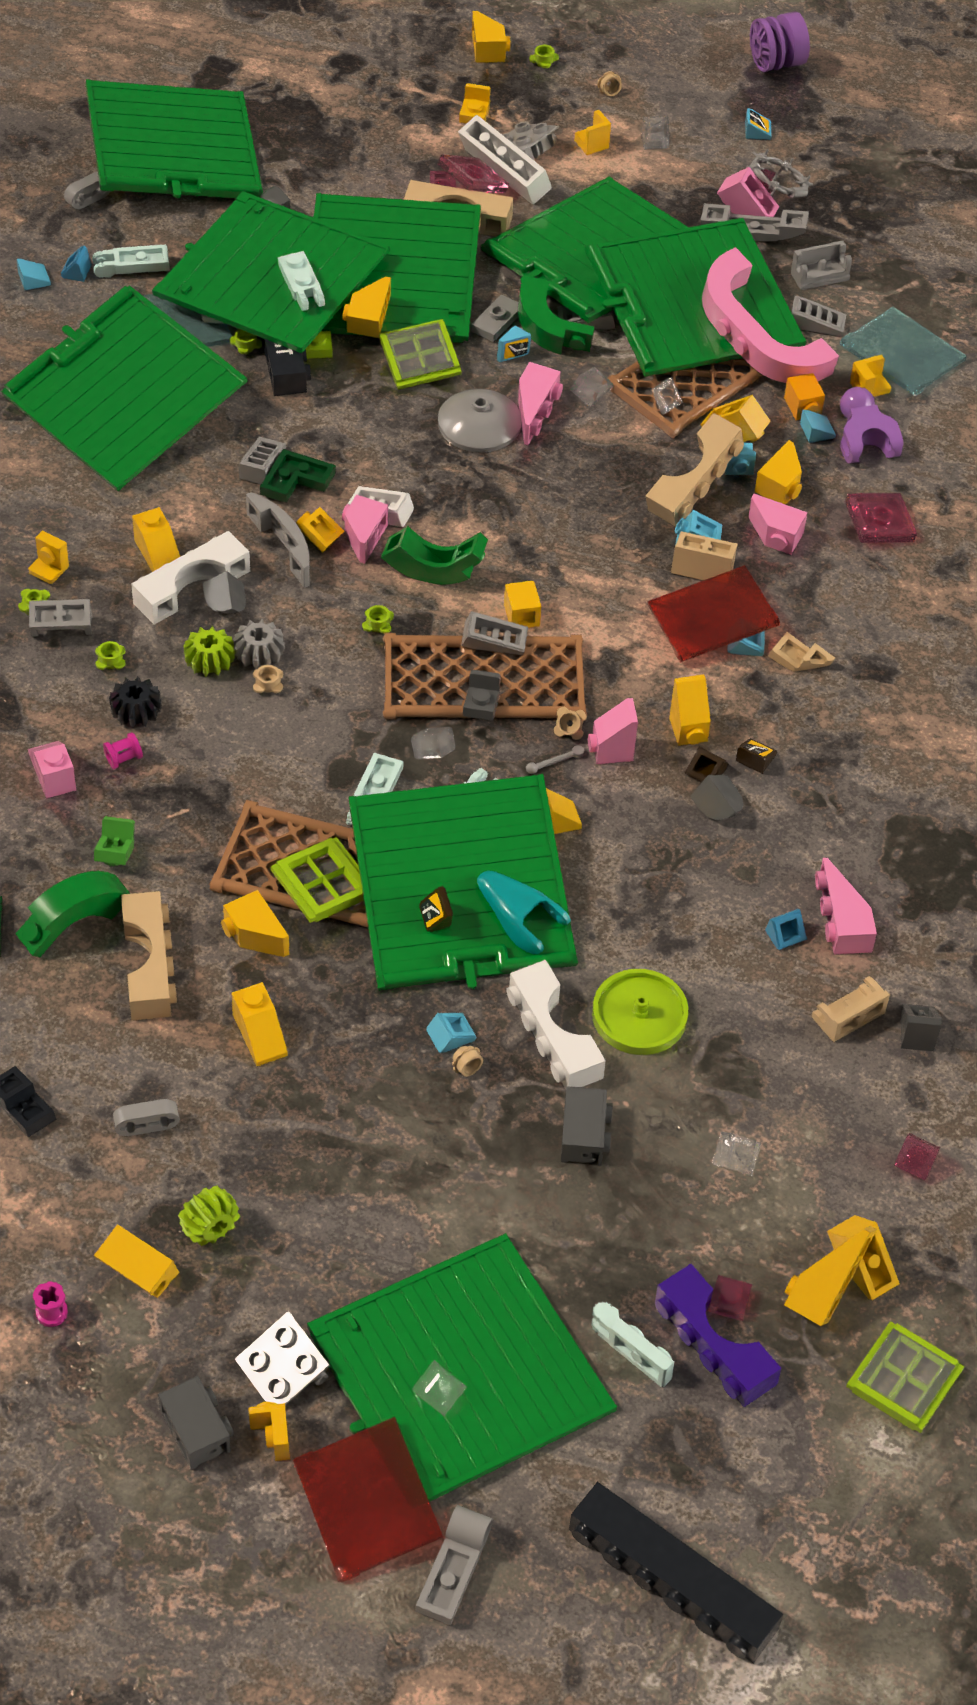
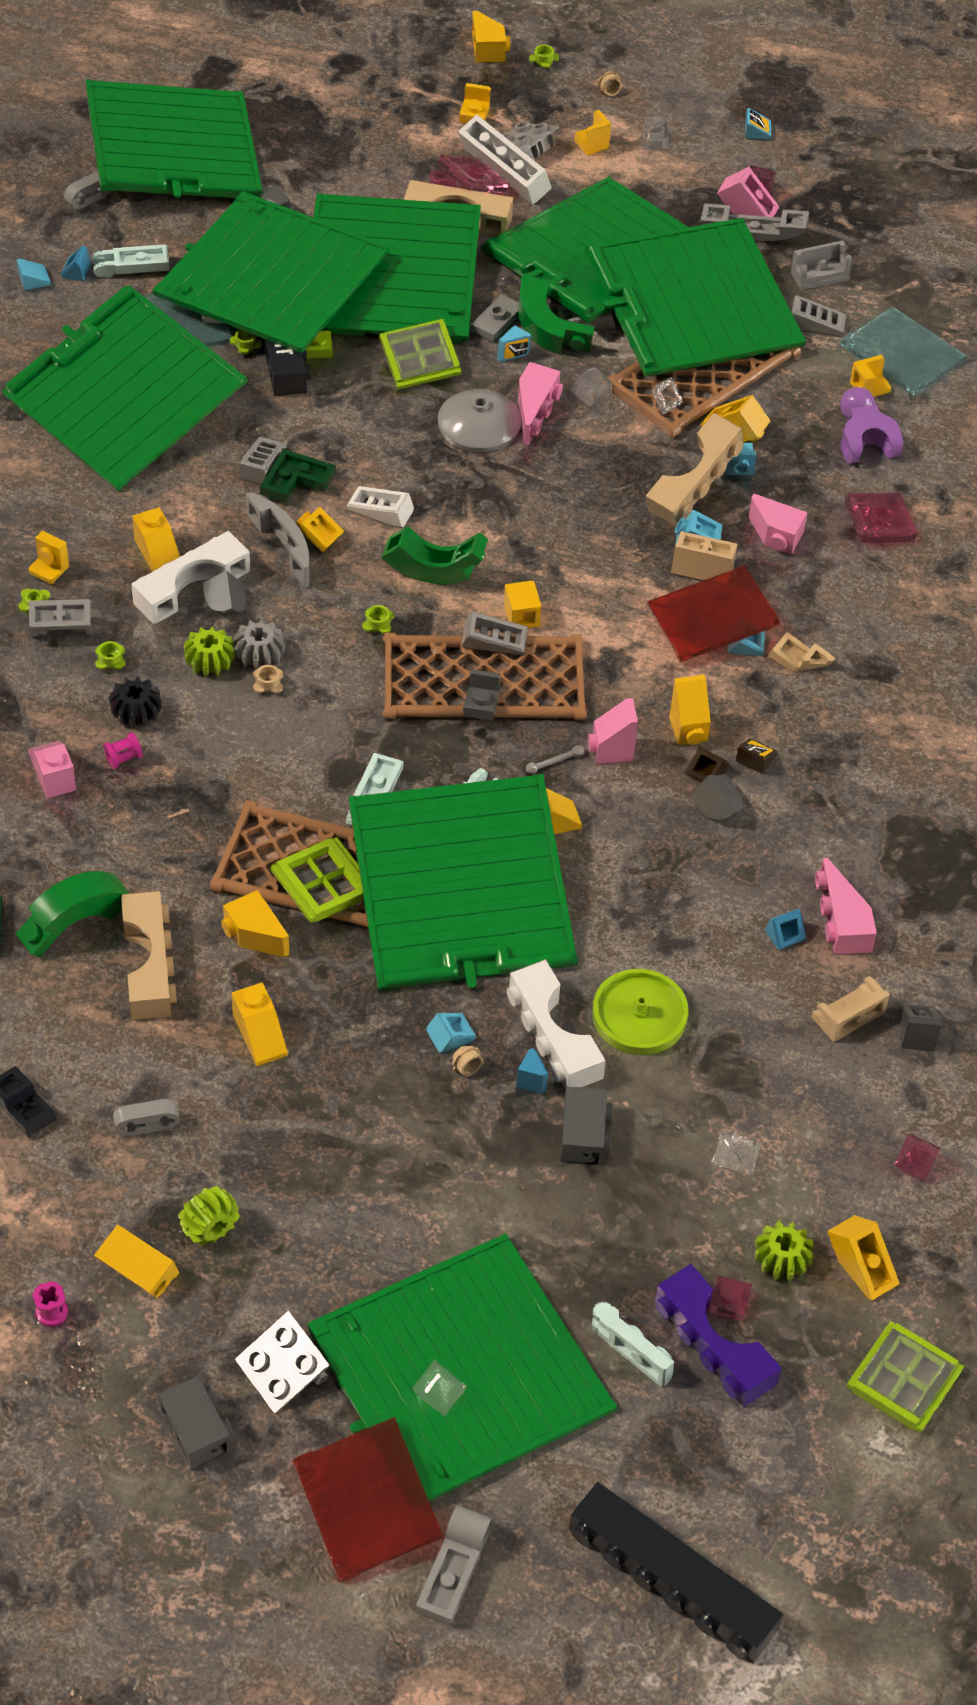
bright green bracket [94,816,135,866] -> none
yellow bracket [248,1402,290,1461] -> none
light aqua hinge [278,251,325,311] -> none
bright pink slope [342,495,388,564] -> none
yellow slope [343,277,391,338] -> none
clear slope [411,727,456,759] -> none
slope [419,886,453,932] -> none
teal animal [477,871,571,954] -> none
tan plate [554,707,587,740] -> none
bright pink arch [702,247,839,383] -> none
light grey piece [746,149,813,198] -> none
medium lavender wheel [750,11,810,72] -> none
yellow slope [755,440,802,505] -> none
light orange brick [784,373,825,421] -> none
yellow slope [784,1226,877,1326] -> none
medium azure slope [800,410,836,443] -> none
none -> dark azure slope [516,1048,548,1094]
none -> lime gear [754,1220,814,1282]

